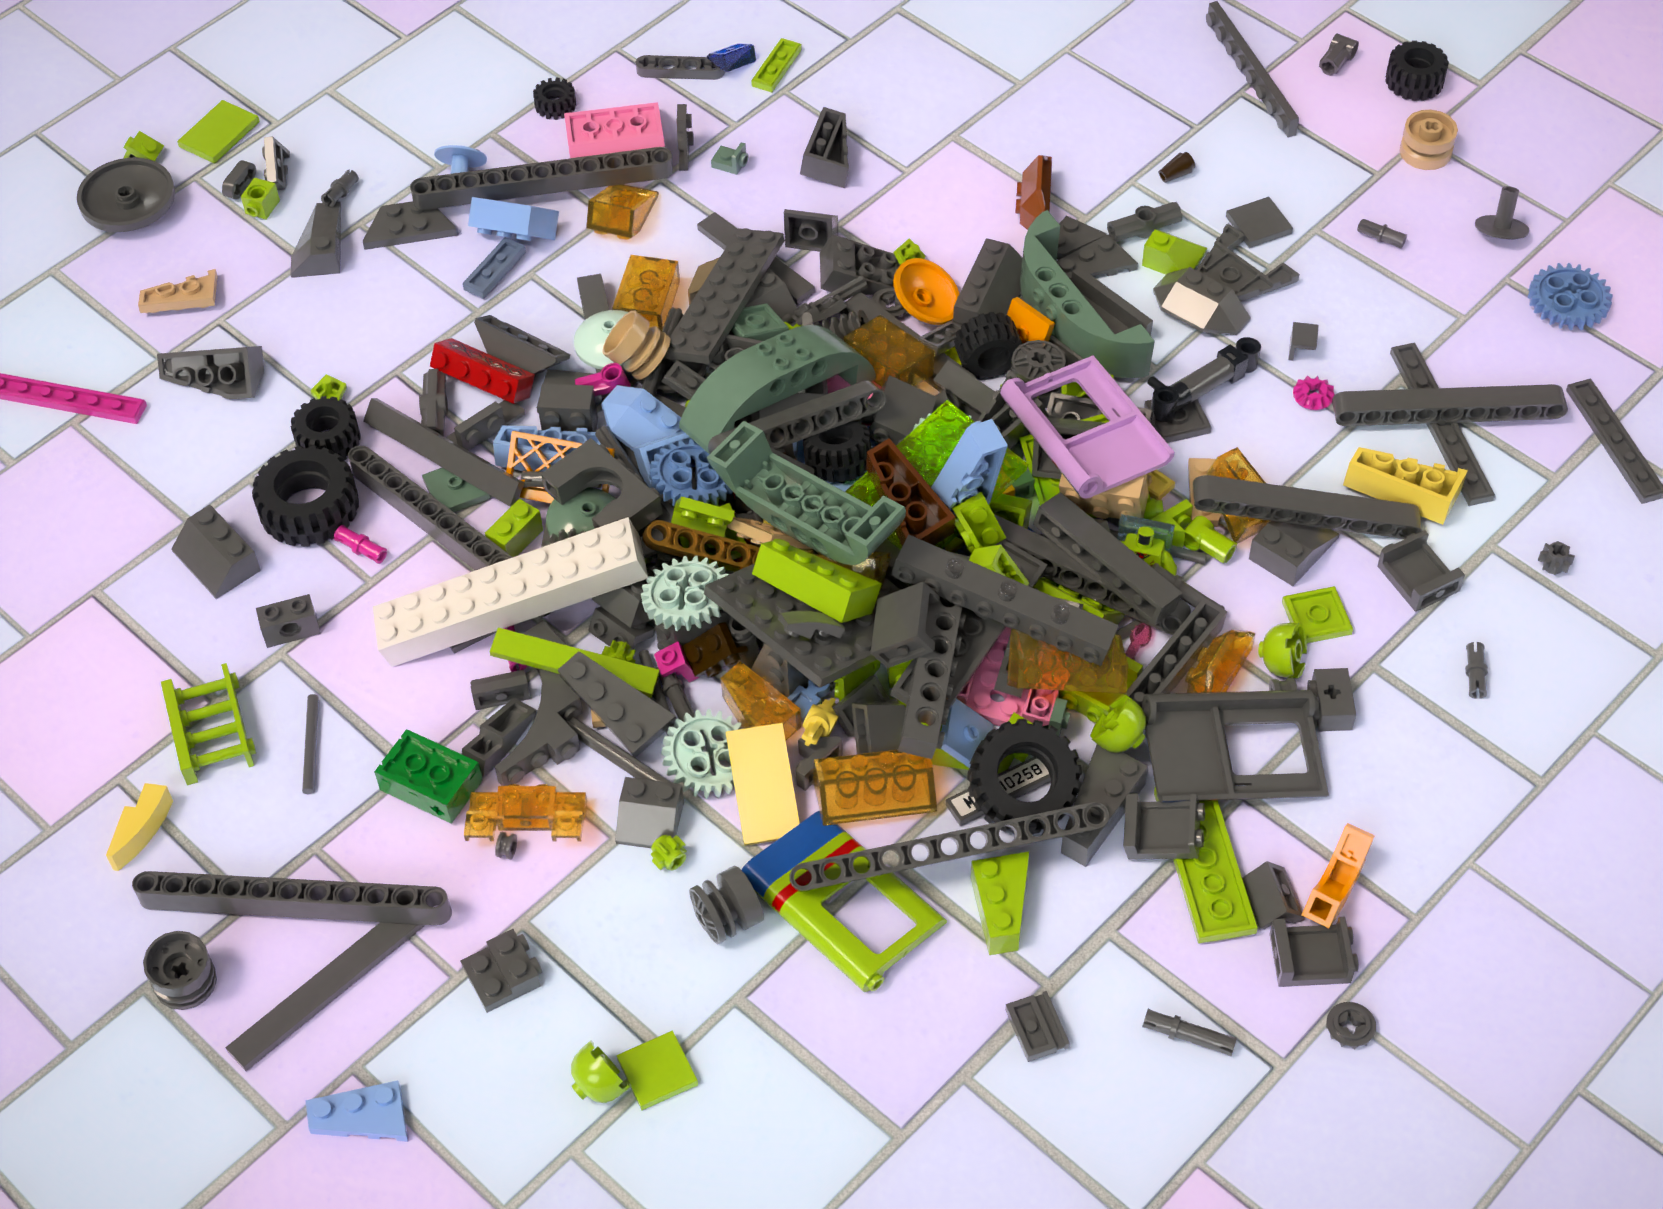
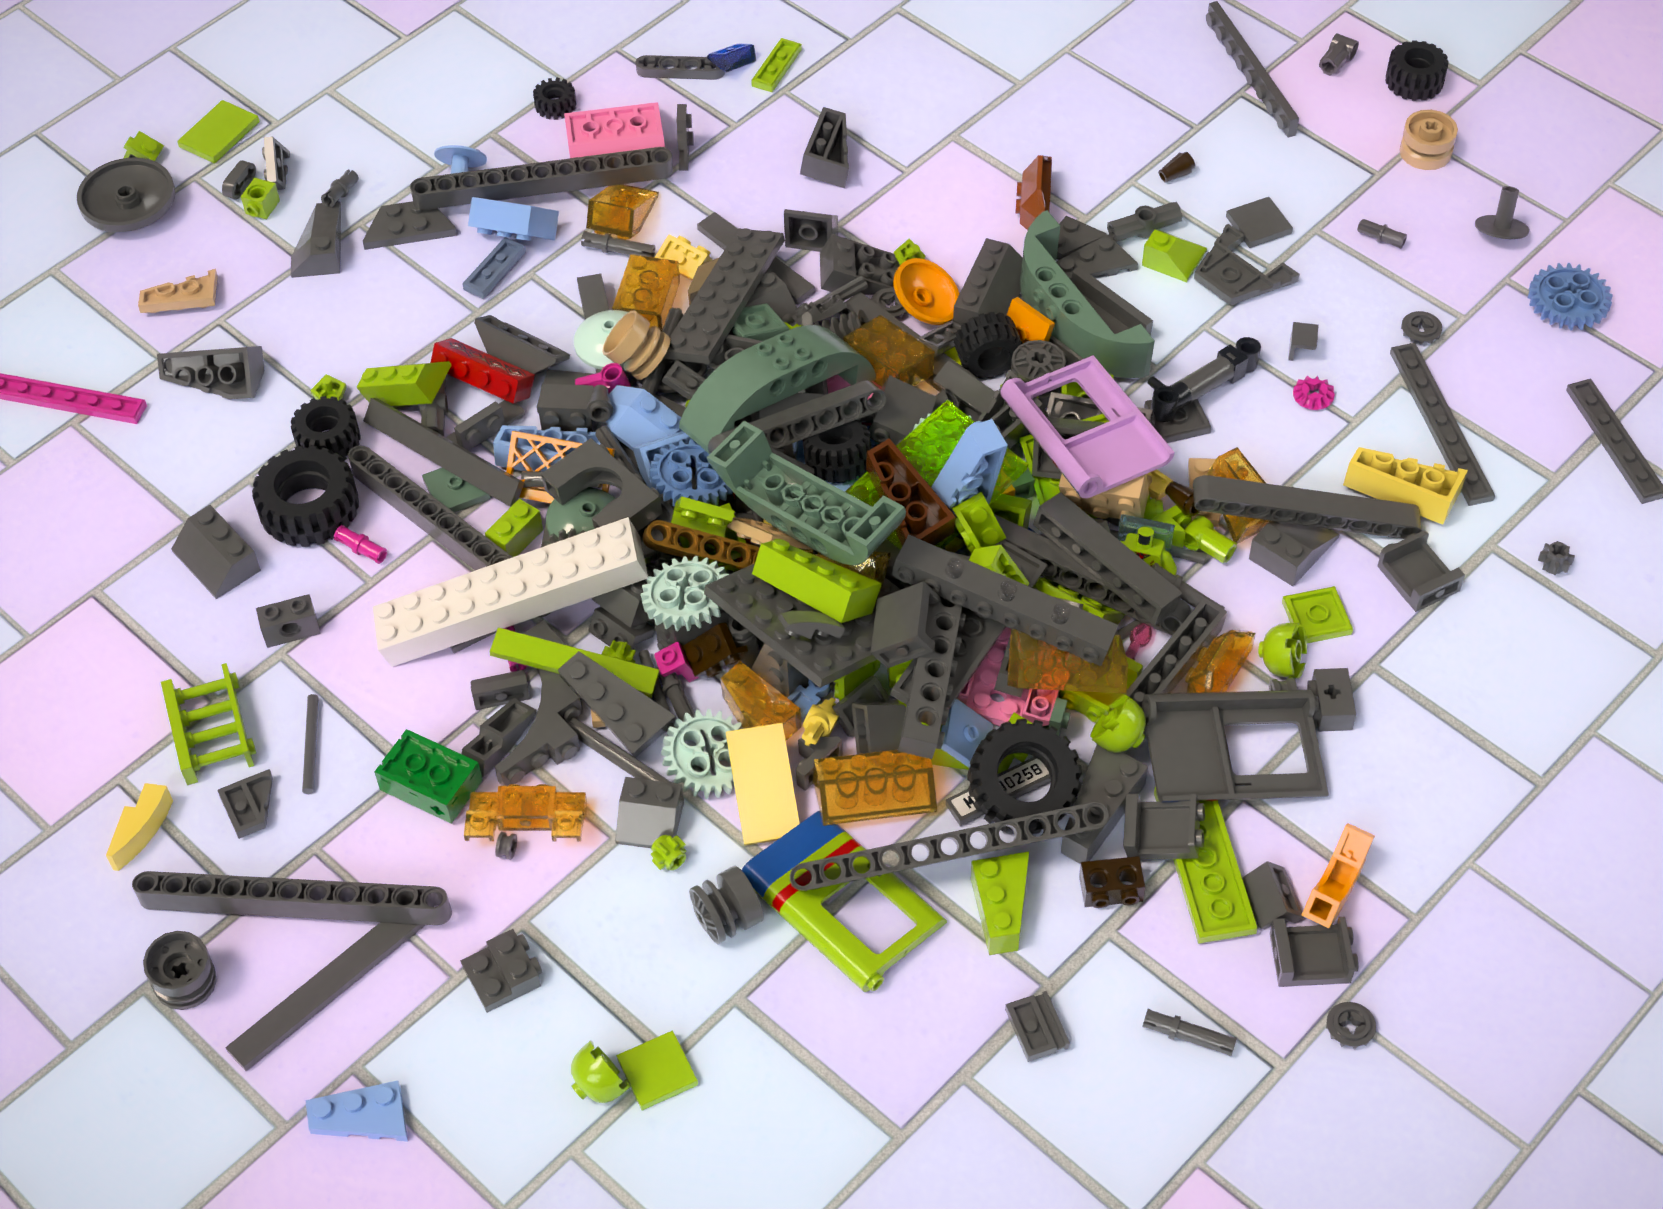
sand green bracket [711,142,749,175] -> none
dark grey wedge [1153,267,1251,336] -> none
dark grey beam [1332,384,1568,426] -> none
dark grey pin [1465,642,1488,699] -> none
none -> dark grey wing [217,769,273,839]
none -> lime slope [356,361,451,406]
none -> dark grey pin [581,231,656,260]
none -> dark grey cone [587,385,613,422]
none -> light yellow bracket [654,234,713,280]
none -> dark brown brick [1079,856,1145,908]
none -> dark brown cone [1165,481,1200,516]
none -> dark grey gear [1401,311,1442,345]

